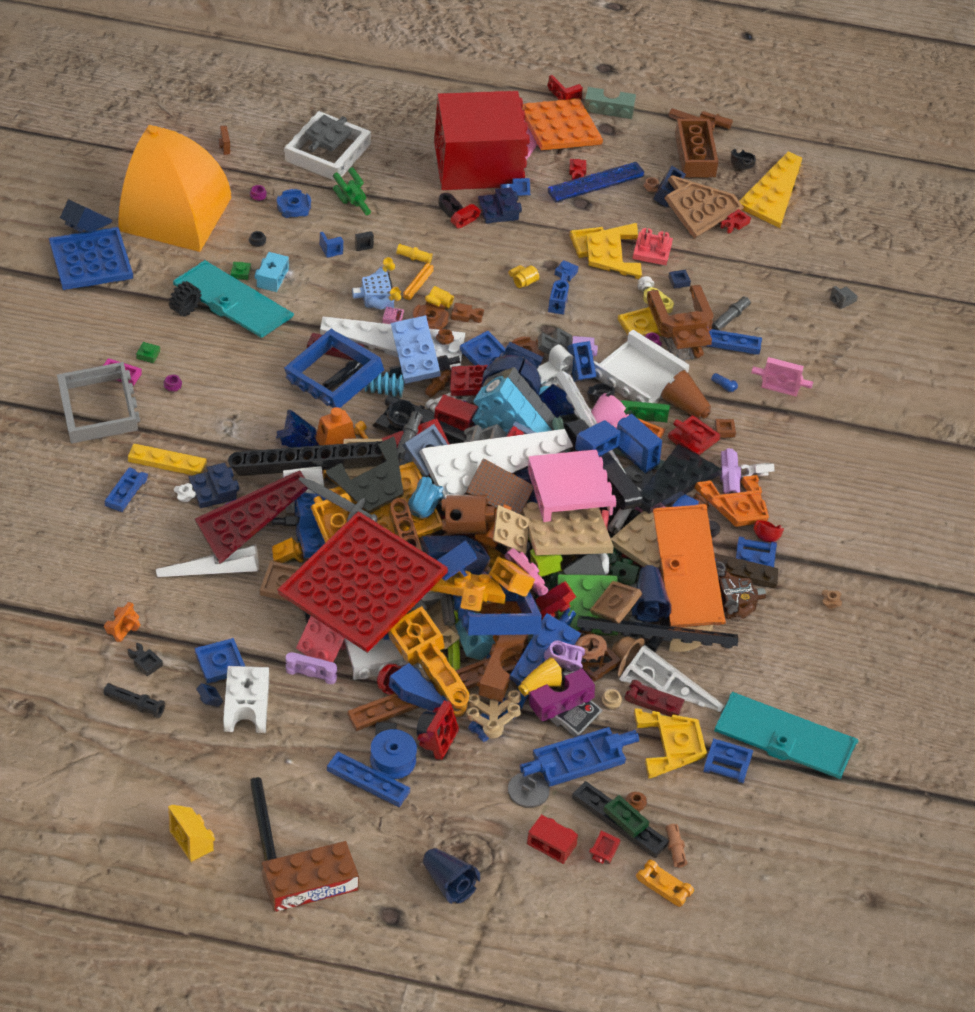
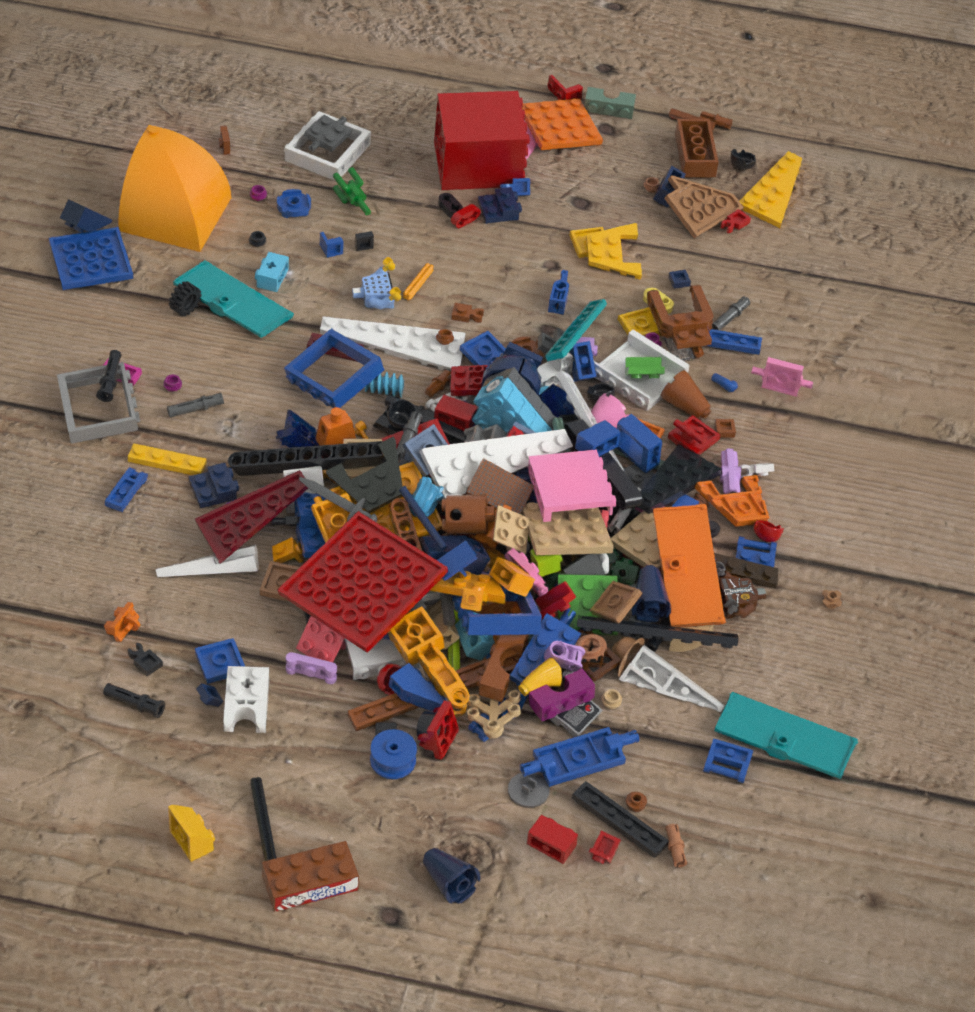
green plate [136,342,160,363] -> none
white plate [174,483,196,502] -> none
green plate [231,261,251,280] -> none
black pin [323,360,364,391] -> none
blue plate [327,752,410,807] -> none
light blue piece [381,316,461,384] -> none
bright pink tile [383,307,404,324] -> none
yellow pin [396,244,433,264] -> none
dark orange plate [413,302,449,330] -> none
yellow piece [425,286,454,309] -> none
yellow piece [508,265,539,288] -> none
clear blue plate [548,162,644,203] -> none
blue plate [554,260,579,282] -> none
red plate [569,159,586,183] -> none
dark green plate [603,795,649,838] -> none
green plate [620,400,670,423] -> none
dark red plate [624,680,685,717] -> none
coral plate [633,228,673,266] -> none
yellow wing [634,708,707,779] -> none
light orange plate [636,860,694,907] -> none
white plate [637,276,654,292] -> none
dark grey bracket [830,286,858,309] -> none
none -> black pin [96,350,122,402]
none -> dark grey pin [167,392,224,418]
none -> dark blue bar [399,486,448,551]
none -> teal tile [545,299,607,362]
none -> bright green bracket [625,357,665,379]

